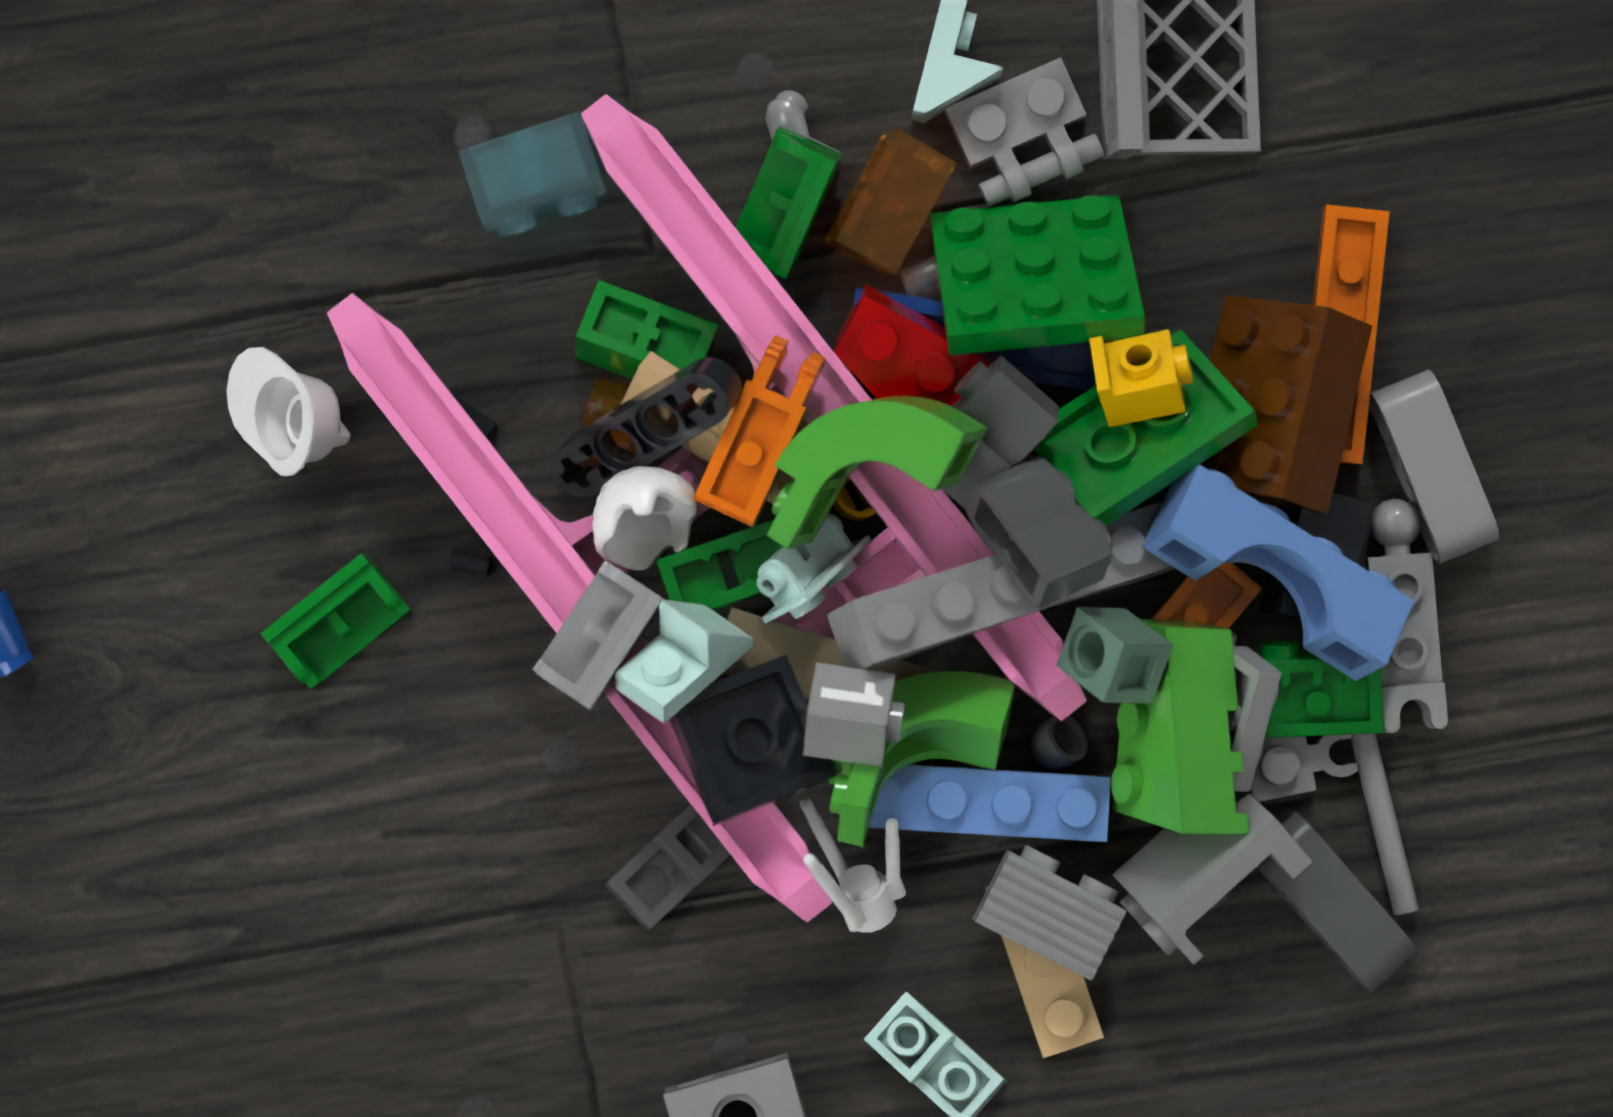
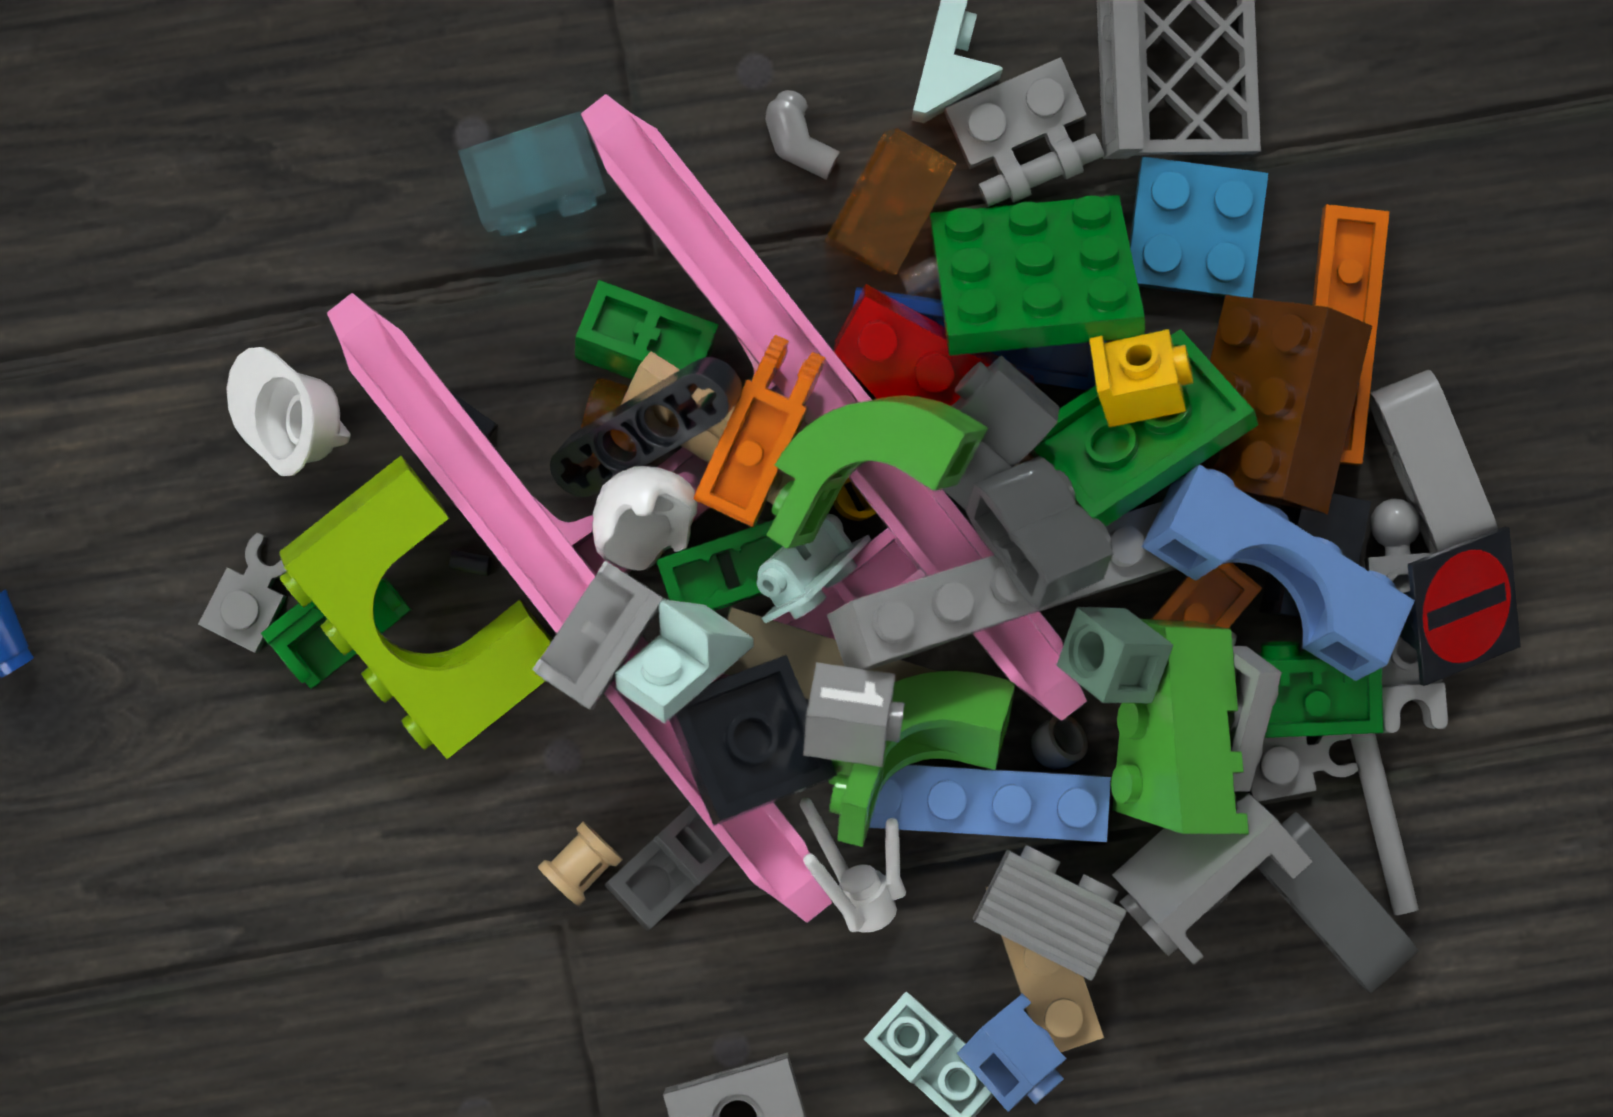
green hinge [736,126,843,279] -> none
none -> light grey plate [198,533,287,653]
none -> lime arch [279,456,553,759]
none -> tan bush [538,821,623,906]
none -> medium blue brick [957,993,1066,1112]
none -> dark azure plate [1129,156,1268,298]
none -> piece [1399,526,1521,686]

